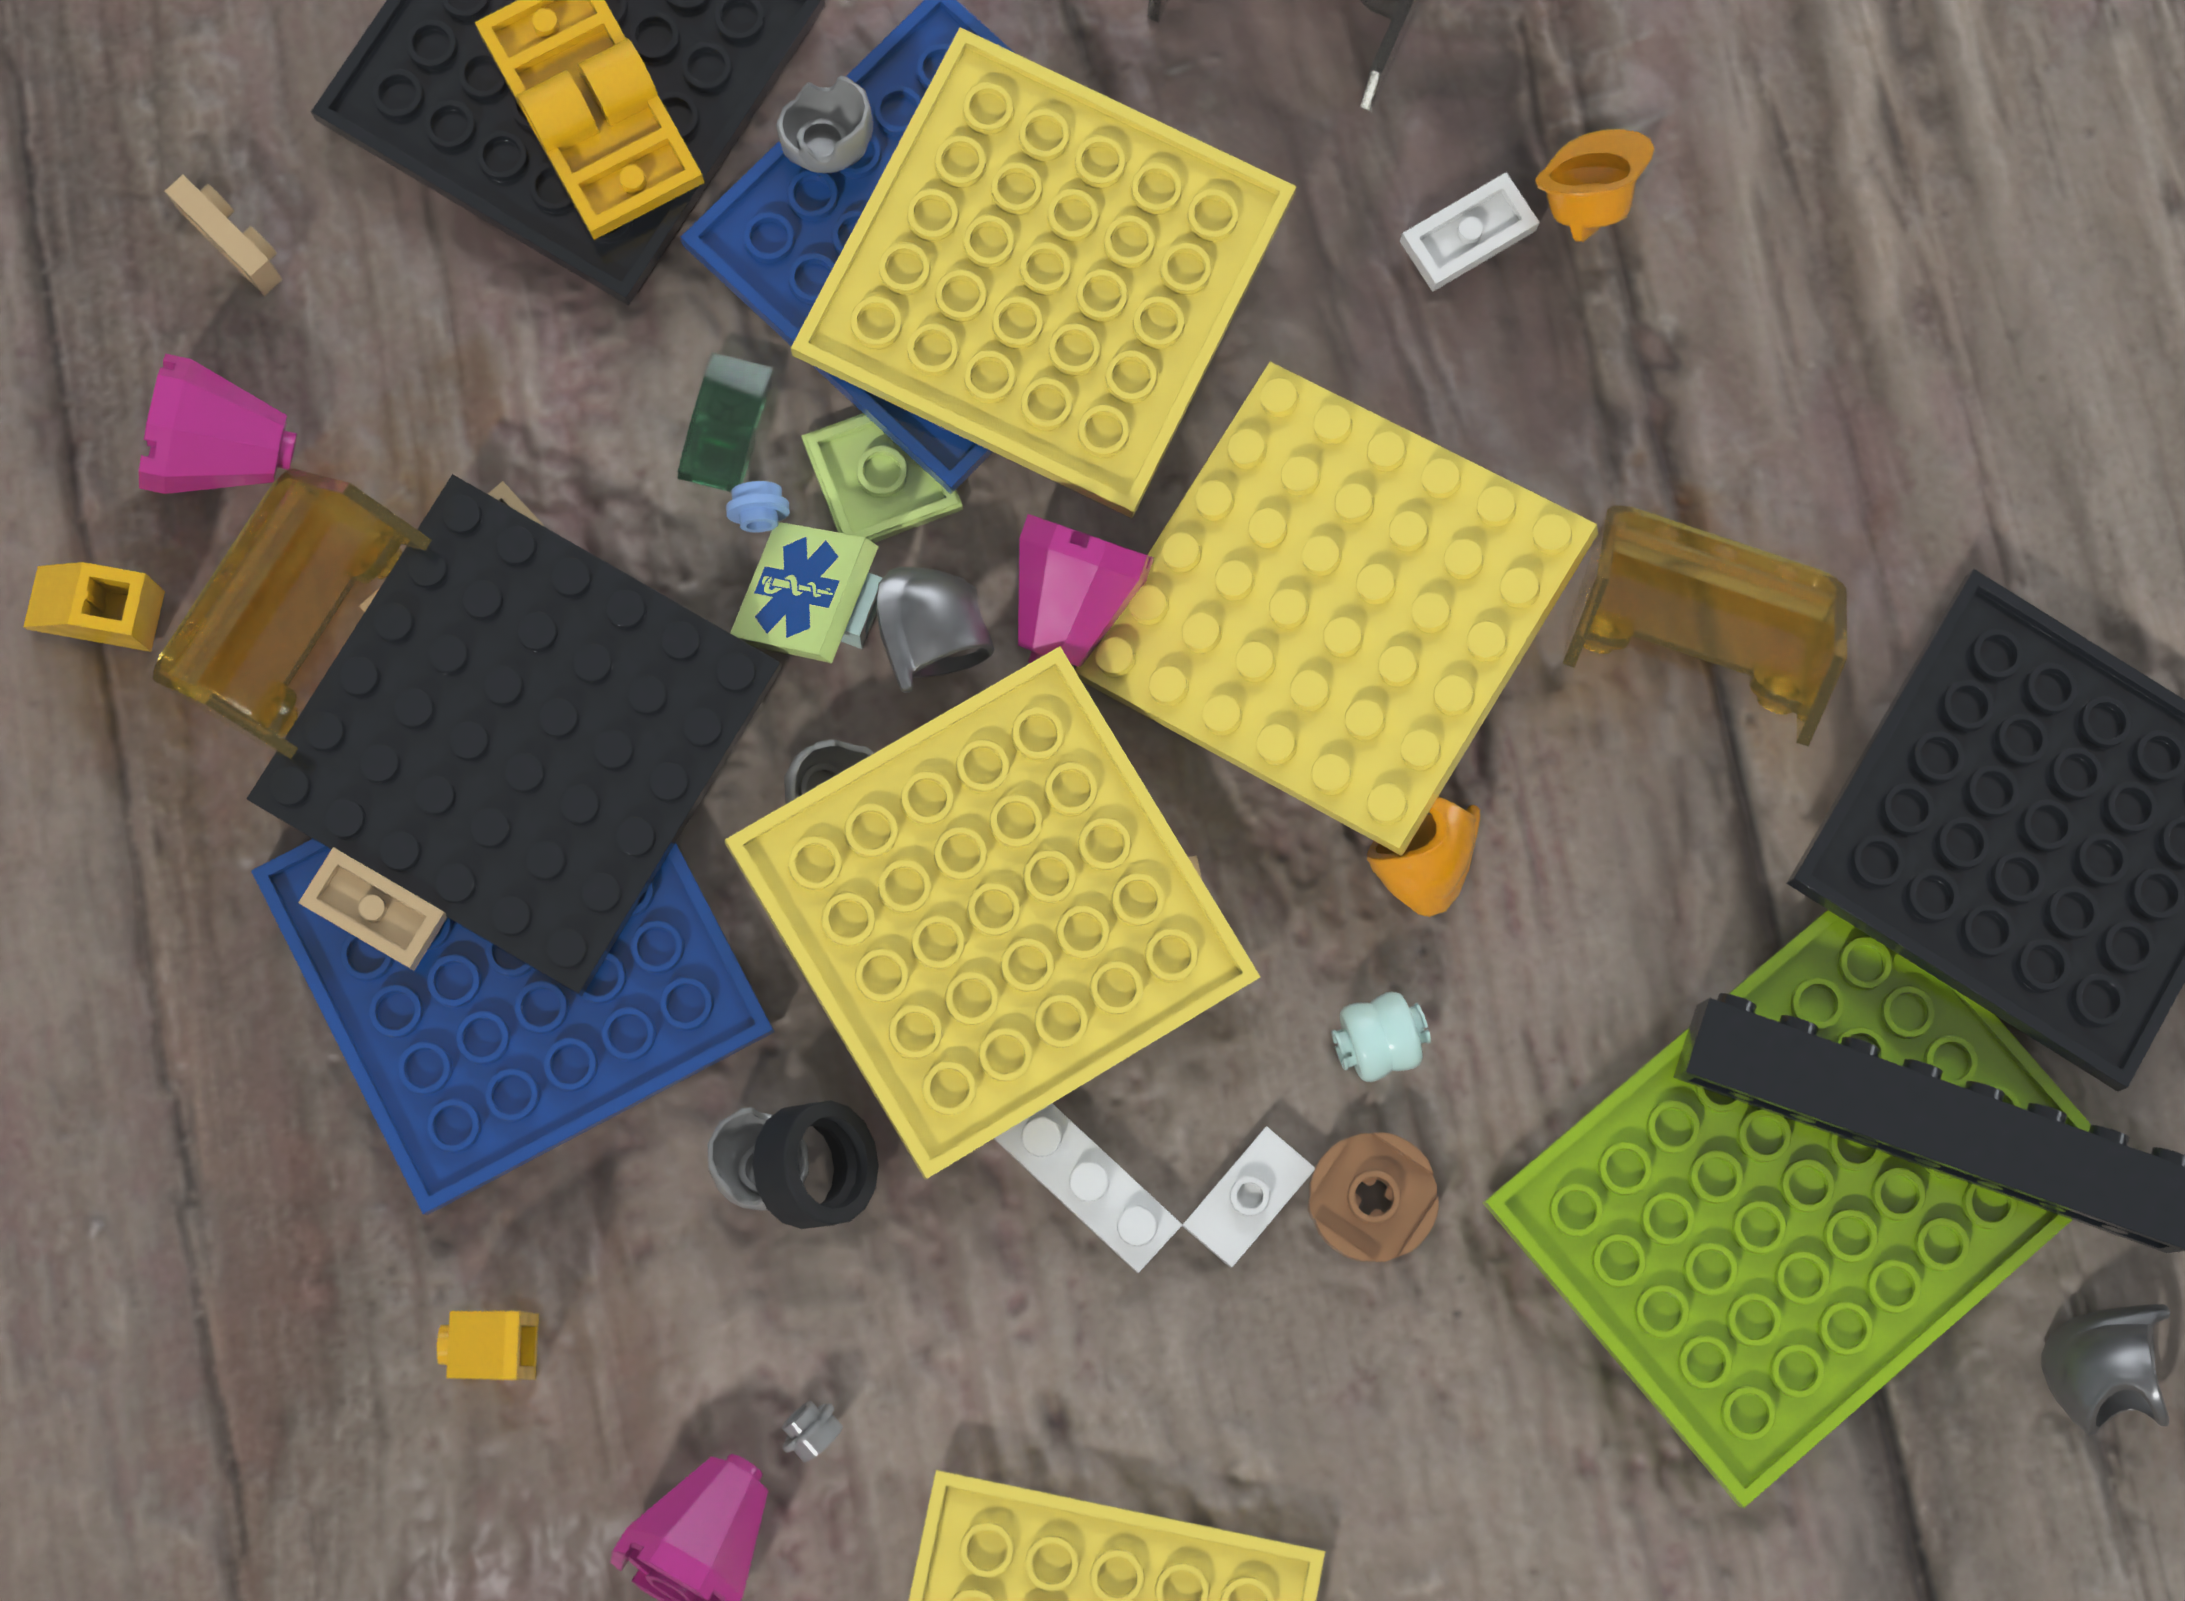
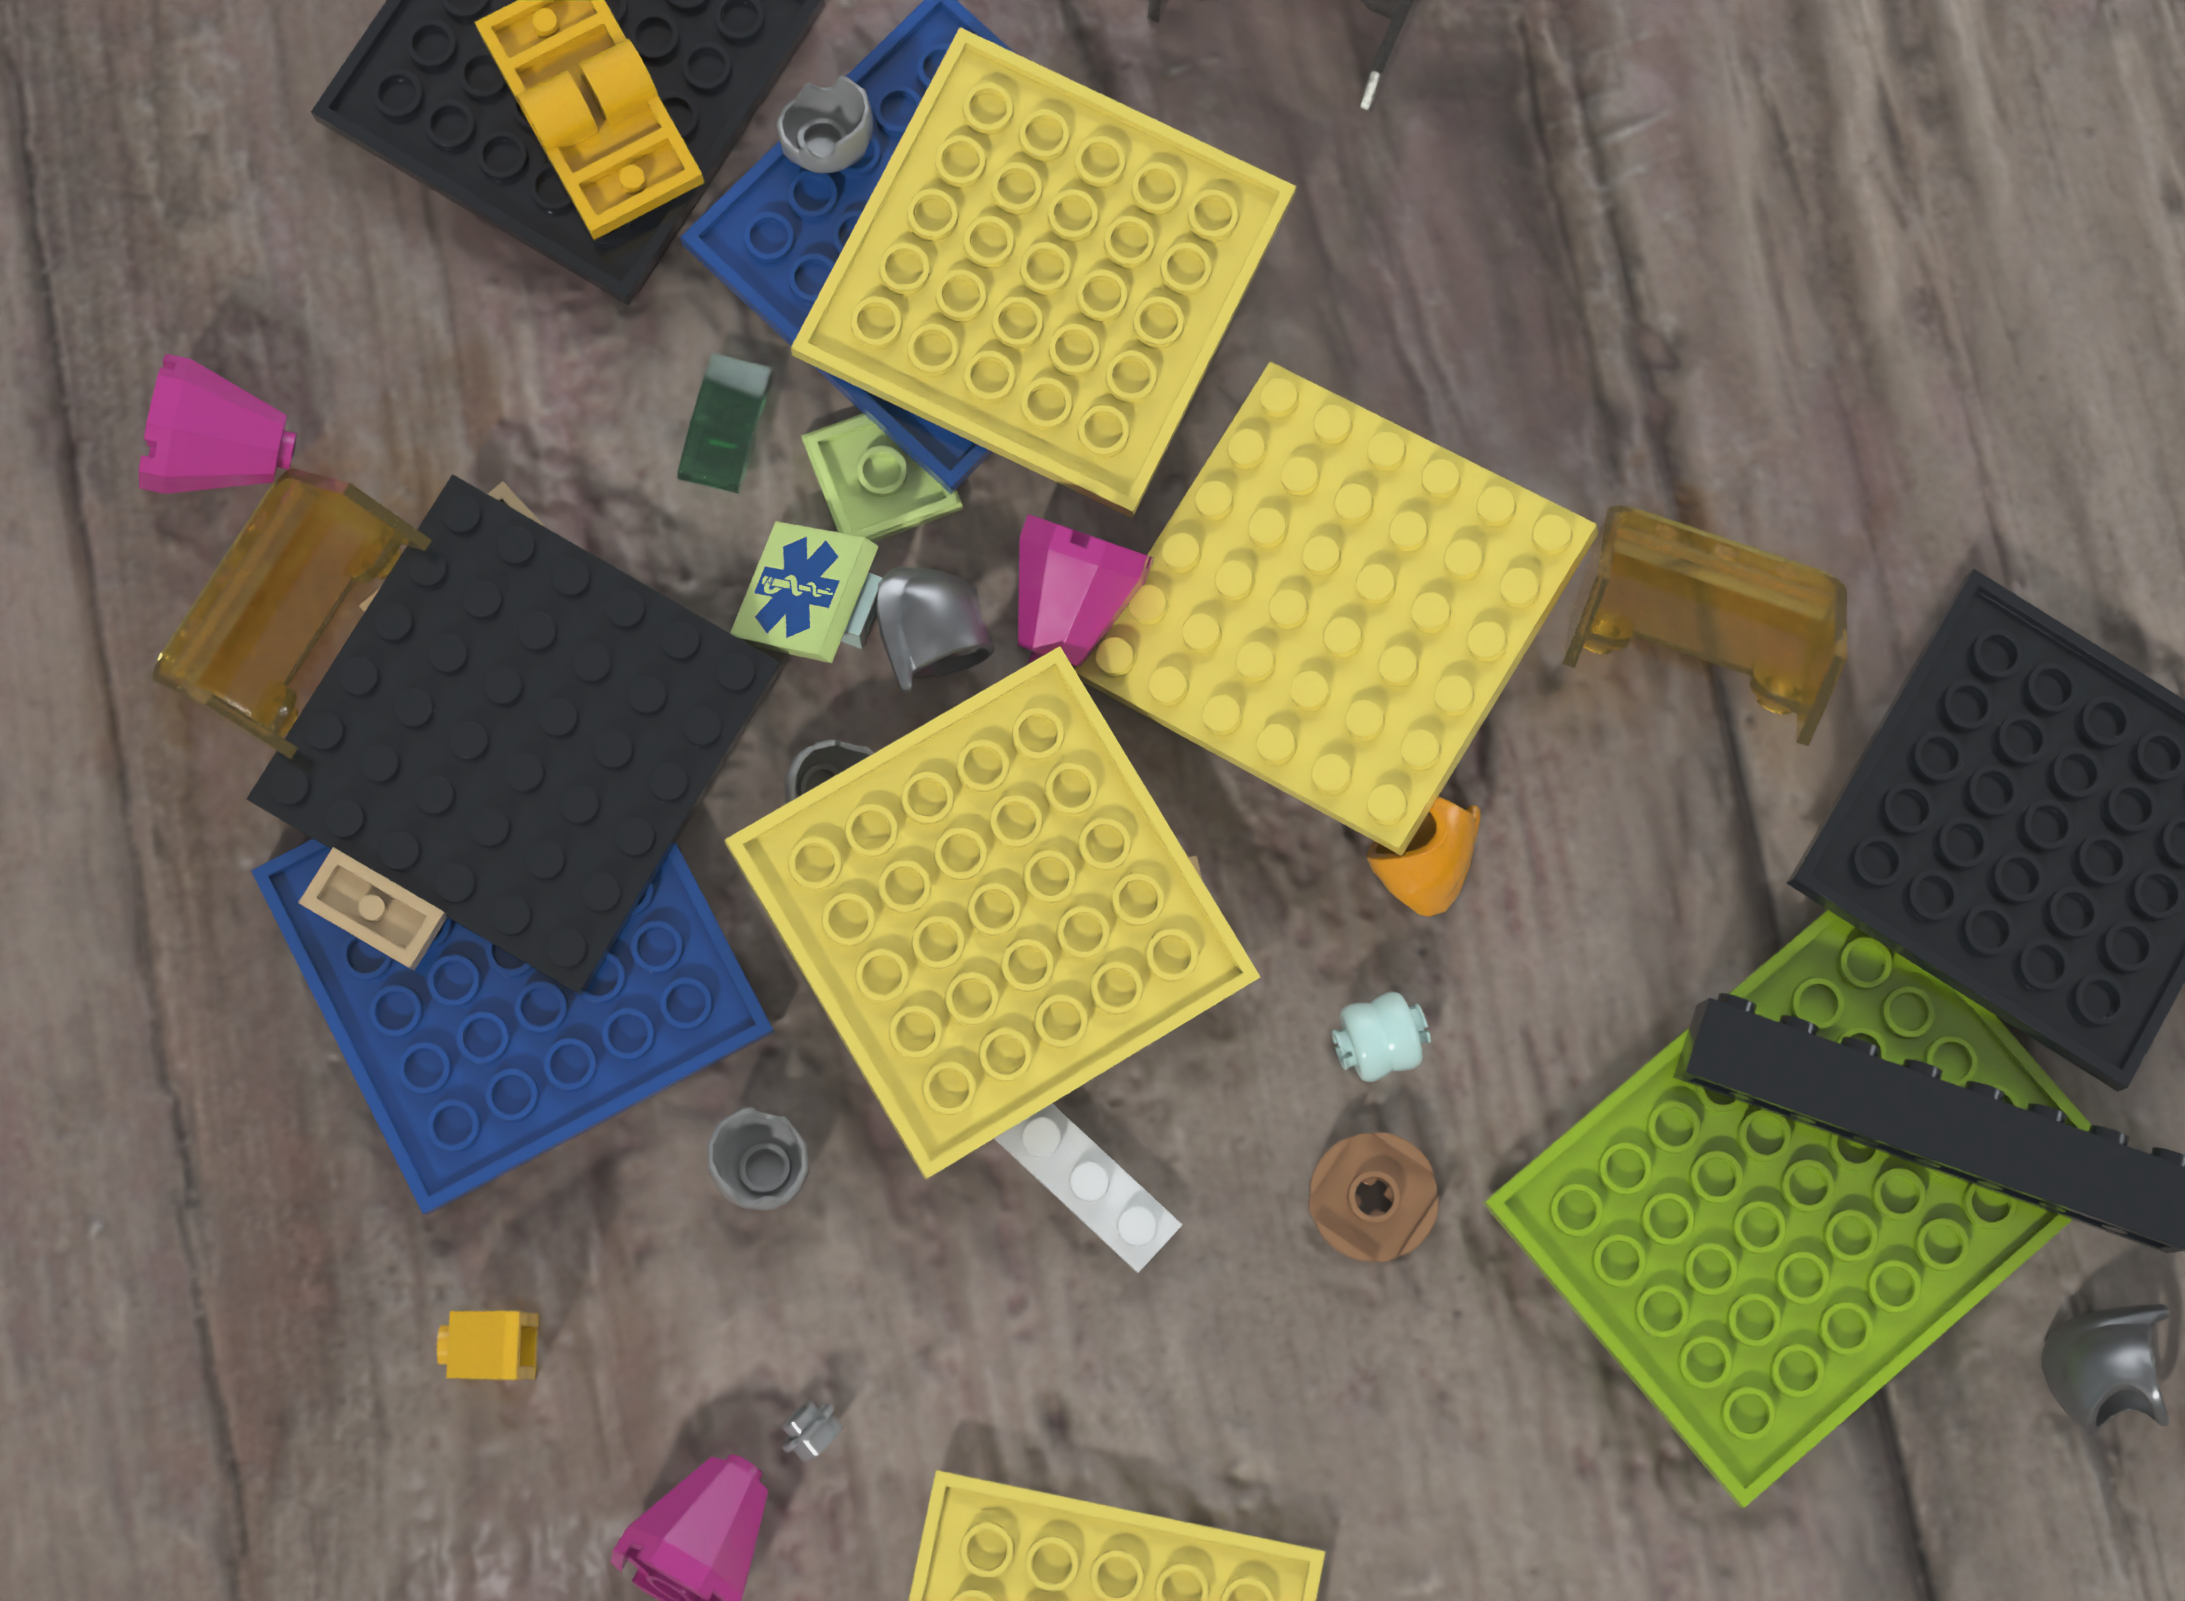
yellow slope [23,562,165,652] -> none
tan plate [165,175,283,296] -> none
light blue plate [726,481,790,532] -> none
black tyre [752,1100,879,1229] -> none
white plate [1182,1126,1315,1268] -> none
white plate [1400,172,1540,292] -> none
light orange piece [1535,129,1655,242] -> none

